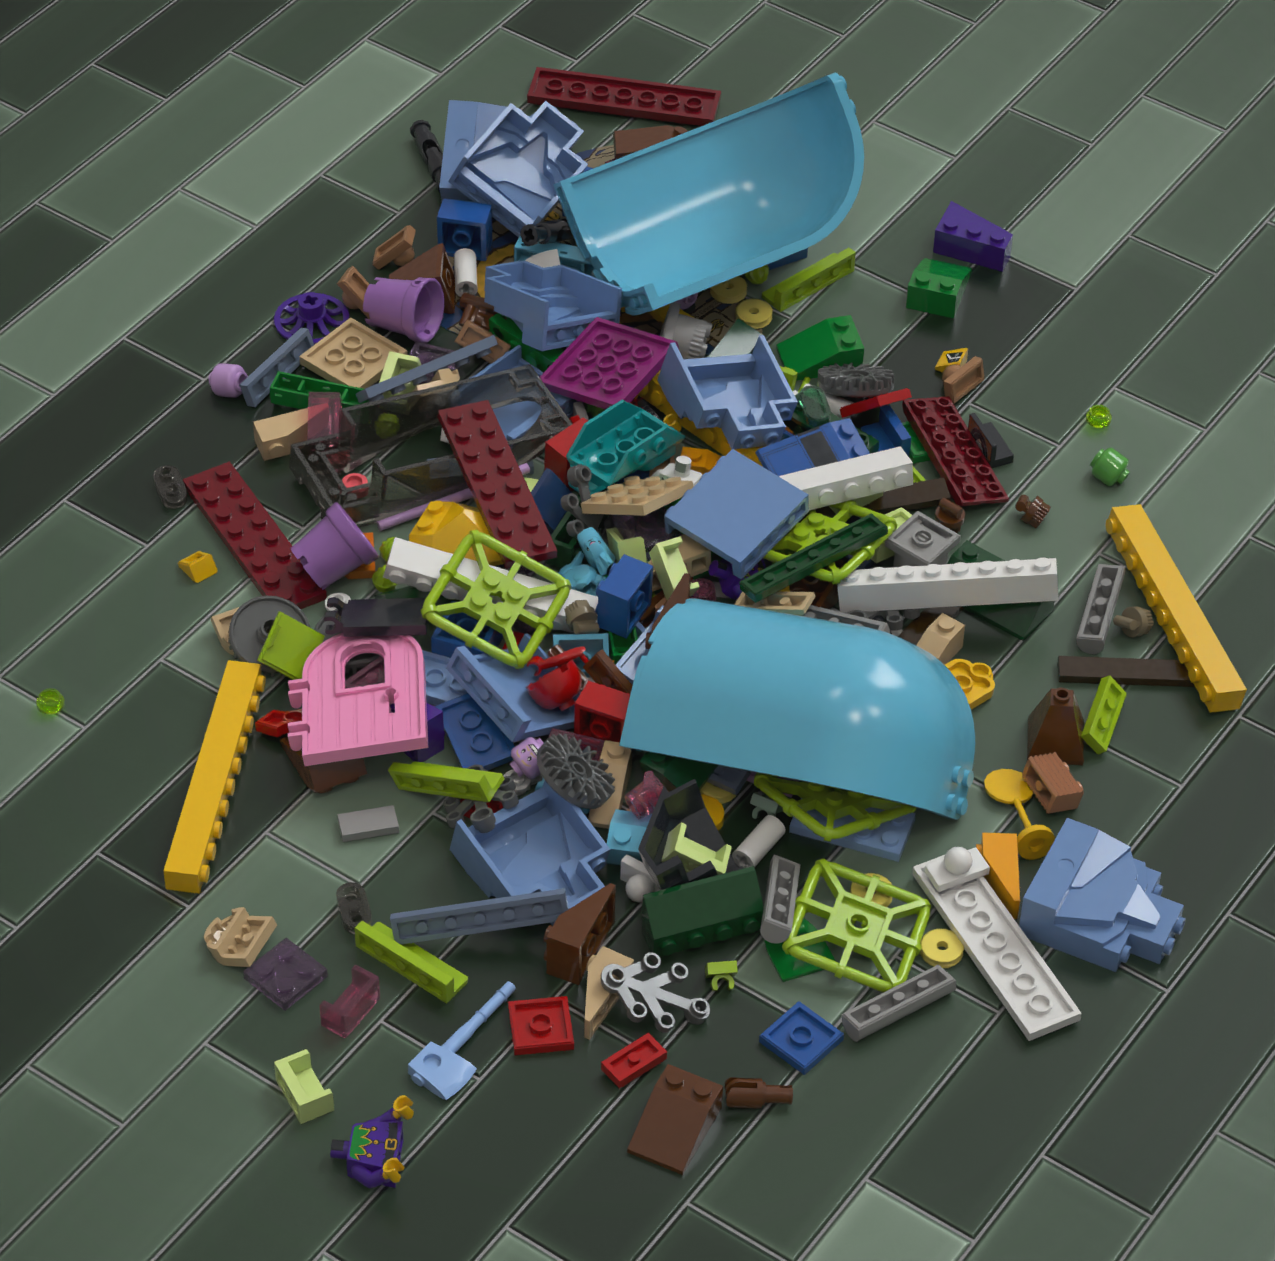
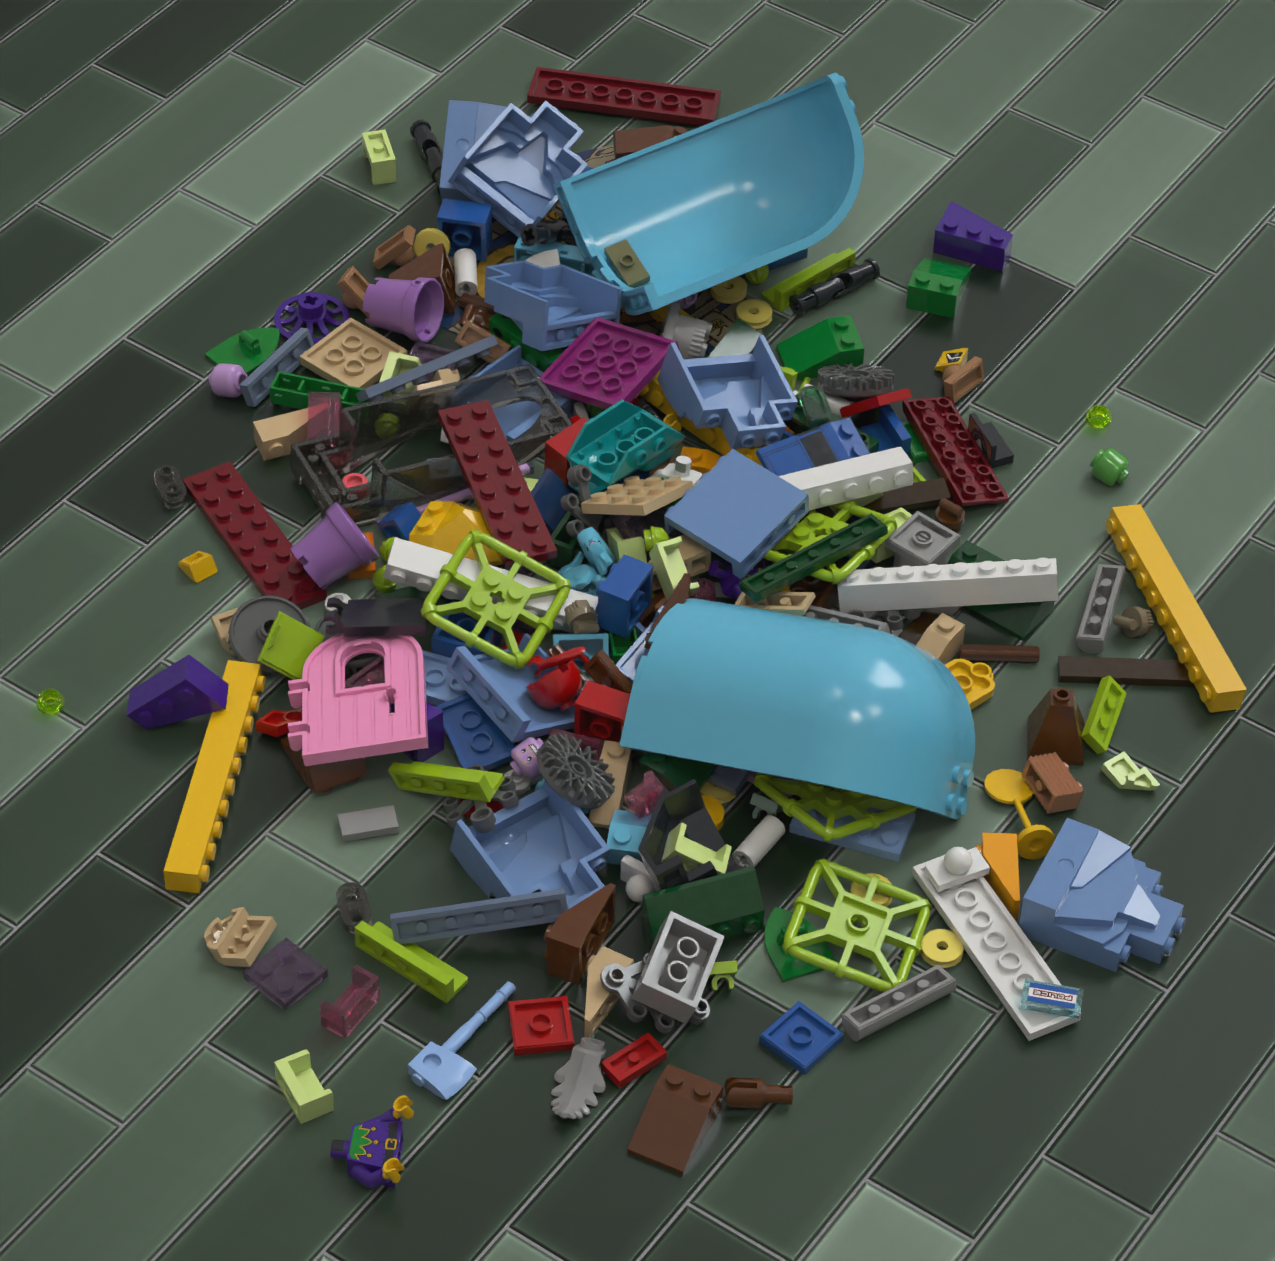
light grey brick [760,855,800,943] -> none
reddish brown piece [1015,495,1051,528] -> none
none -> dark purple wedge [126,655,229,730]
none -> green shield [205,328,280,375]
none -> yellowish green panel [362,129,397,185]
none -> blue panel [377,502,421,541]
none -> light yellow piece [413,228,450,257]
none -> light grey plant [551,1037,606,1119]
none -> olive plate [604,239,650,288]
none -> light grey brick [632,911,724,1024]
none -> lime plate [643,526,669,552]
none -> black piece [789,258,880,316]
none -> reddish brown axle [959,644,1040,662]
none -> tile [1020,979,1084,1019]
none -> yellowish green slope [1101,751,1160,790]

